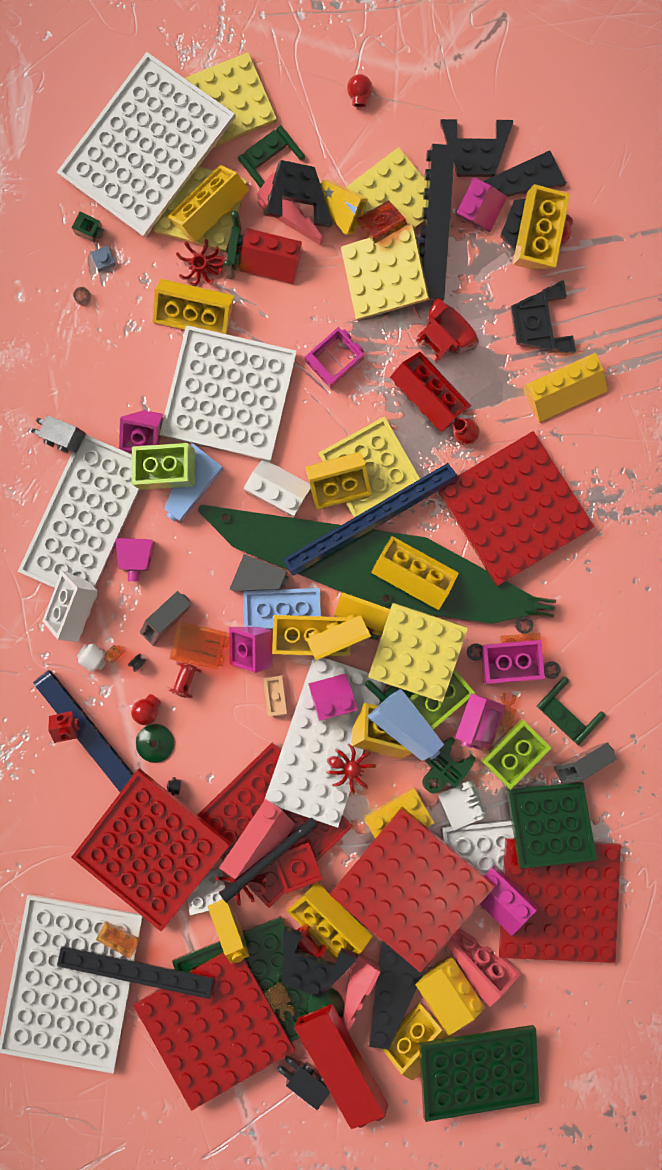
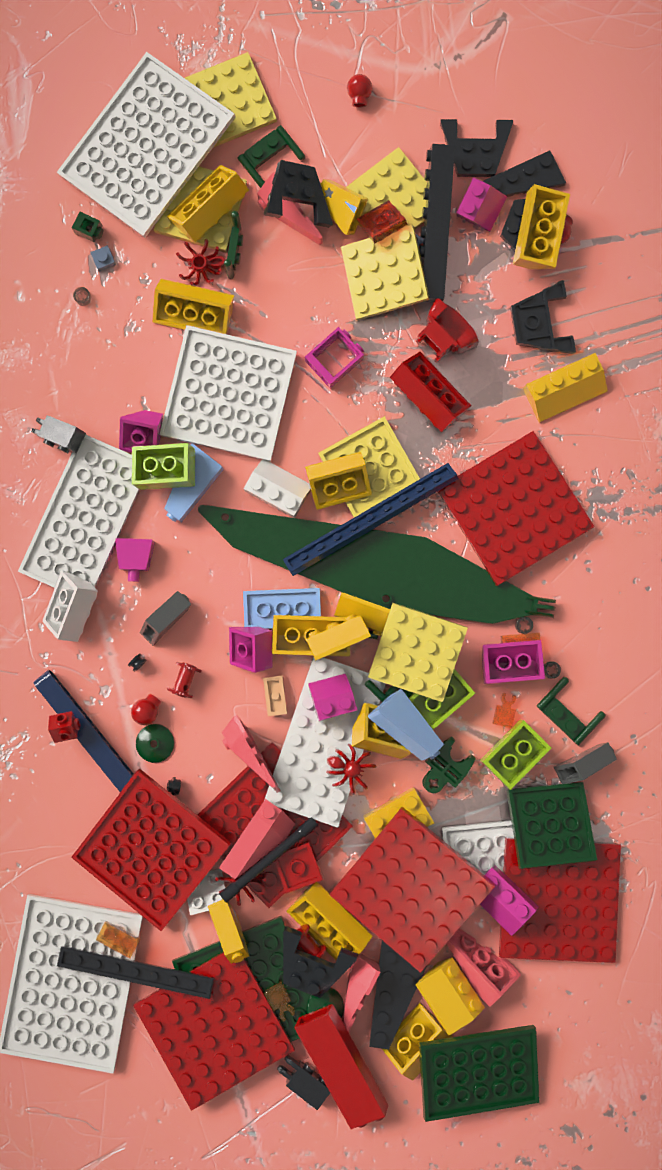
white head [76,644,107,672] -> none
clear orange plate [104,644,127,664] -> none
clear orange slope [169,621,229,670] -> none
dark grey slope [229,554,289,592] -> none
red slope [239,228,303,285] -> none
yellow slope [371,536,459,610] -> none
white hinge [438,780,488,831] -> none
red piece [453,418,480,445] -> none
dark pink window [455,694,506,751] -> none
black bush [467,643,483,661] -> none
none -> coral wedge [222,715,281,793]

